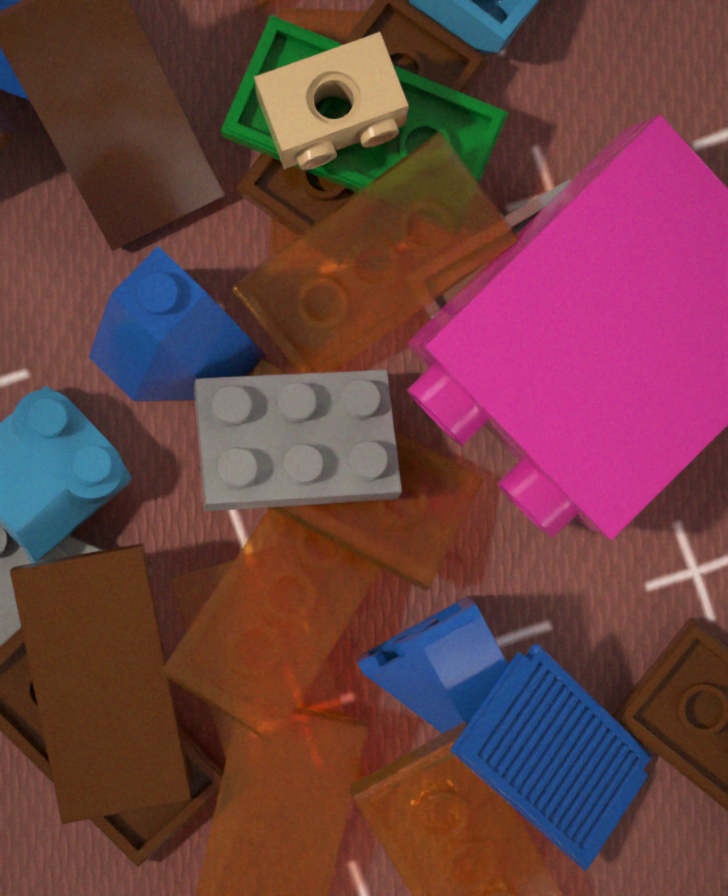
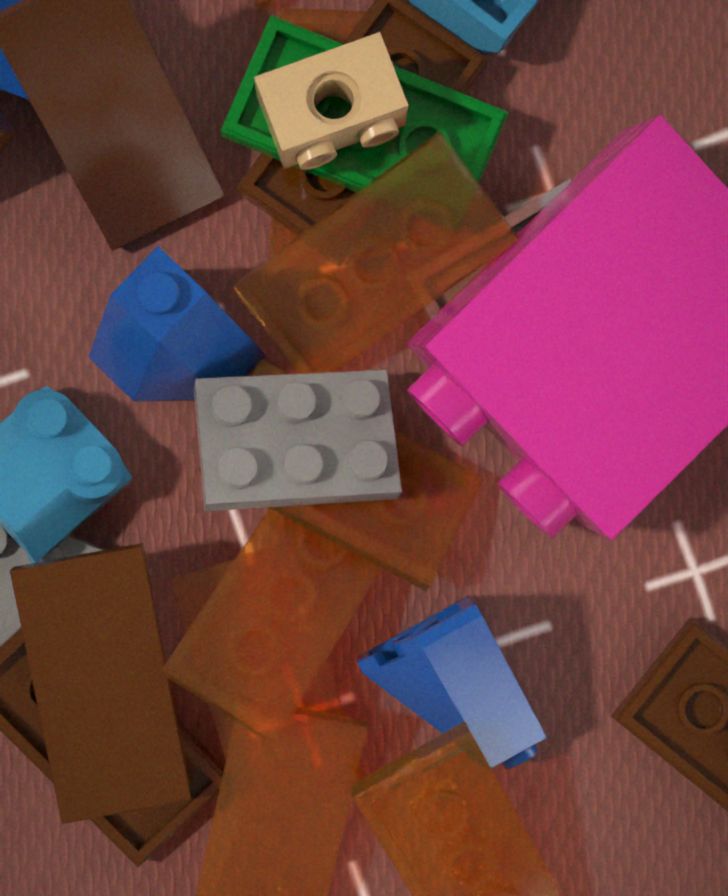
blue window [450,644,651,871] -> none

